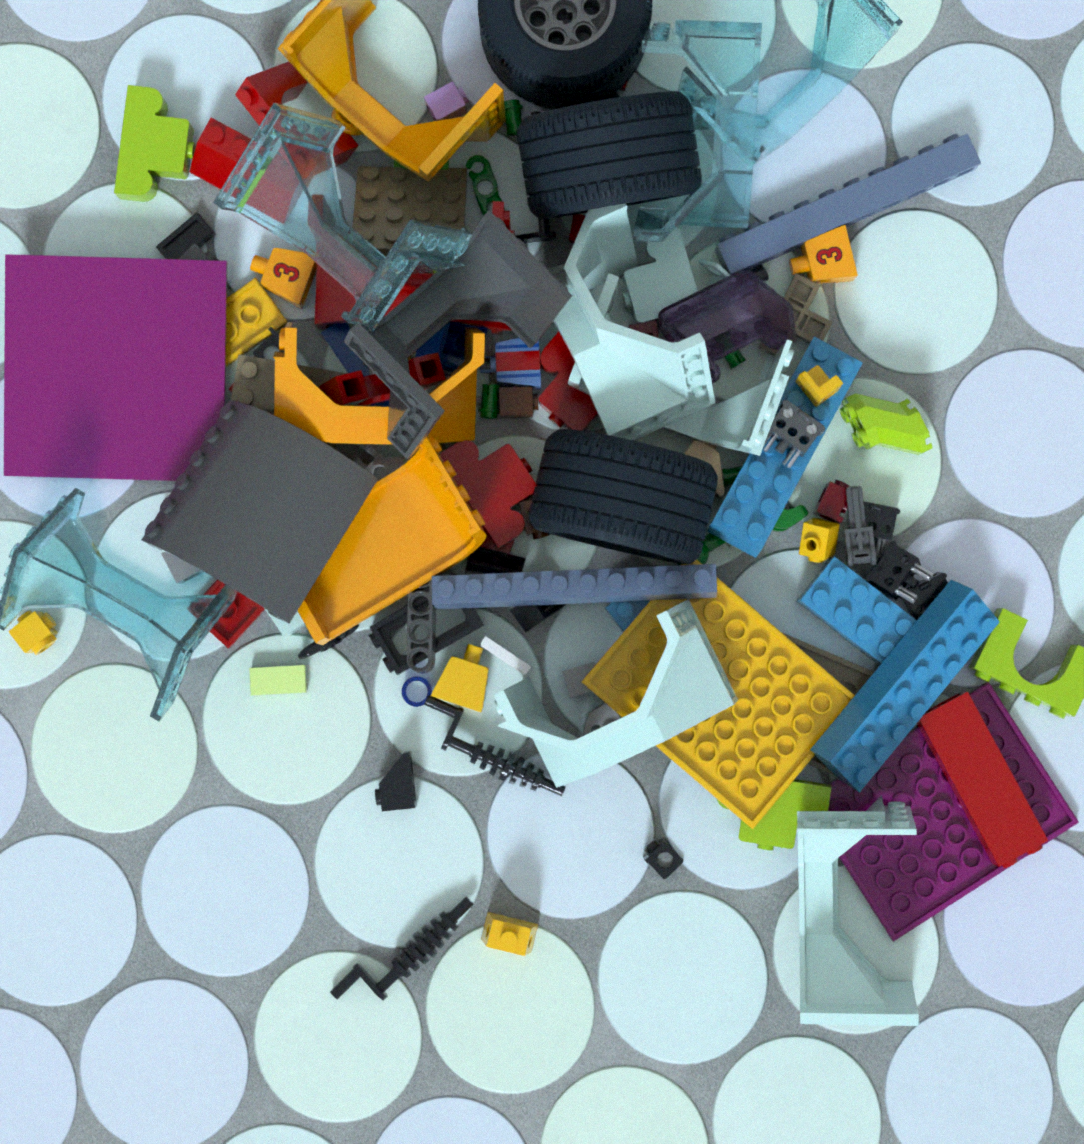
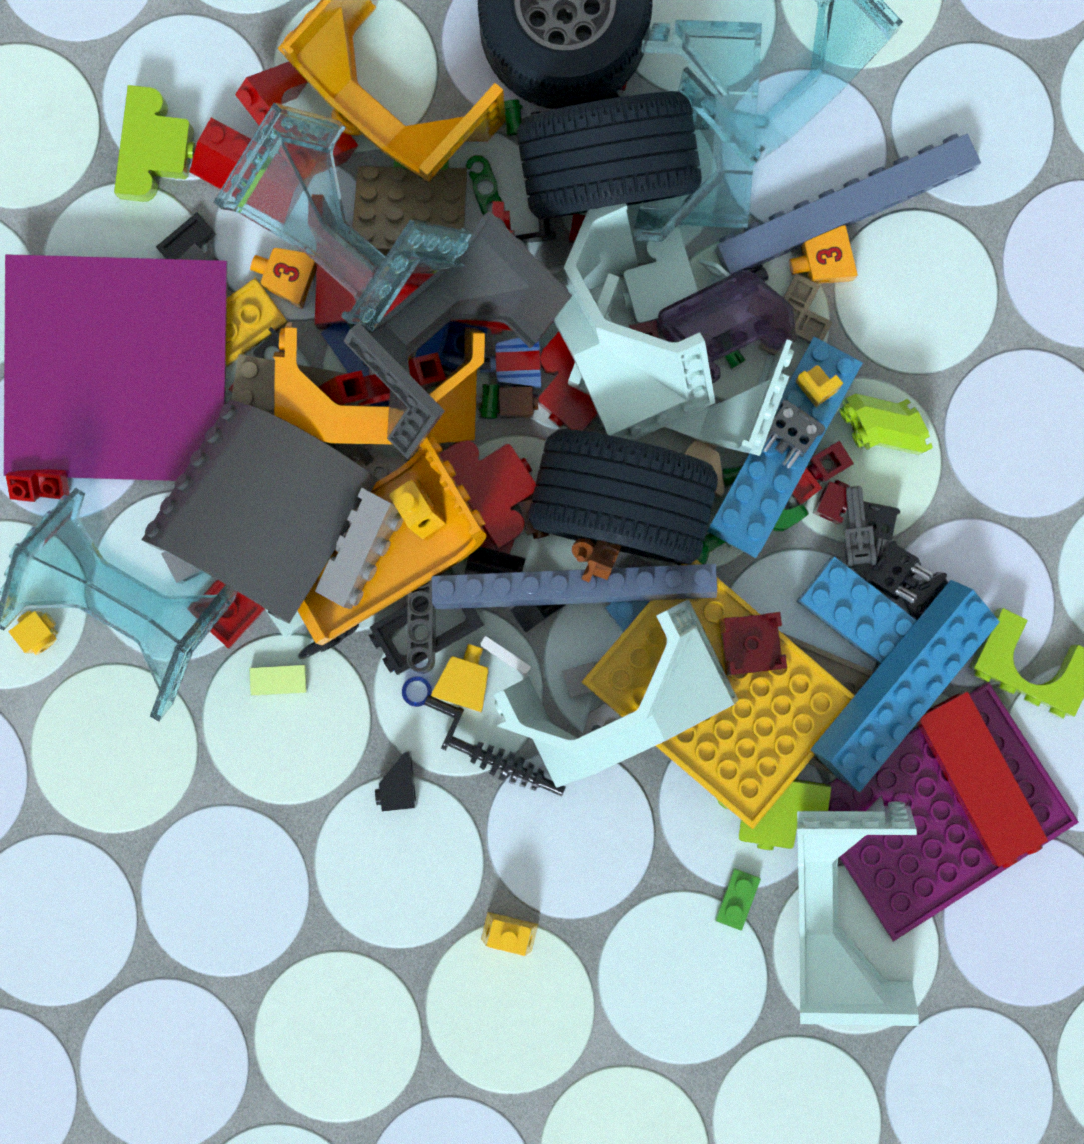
black piece [330,896,474,1001] -> none
lavender brick [424,81,469,121] -> none
black bracket [643,838,683,879] -> none
yellow brick [799,517,840,563] -> none
none -> red slope [5,469,70,502]
none -> light grey wedge [315,488,403,609]
none -> yellow torso [389,479,446,539]
none -> dark orange hips [572,538,622,582]
none -> bright green plate [715,868,761,931]
none -> dark red panel [719,612,787,676]
none -> red plate [791,468,822,505]
none -> dark red brick [808,440,854,483]

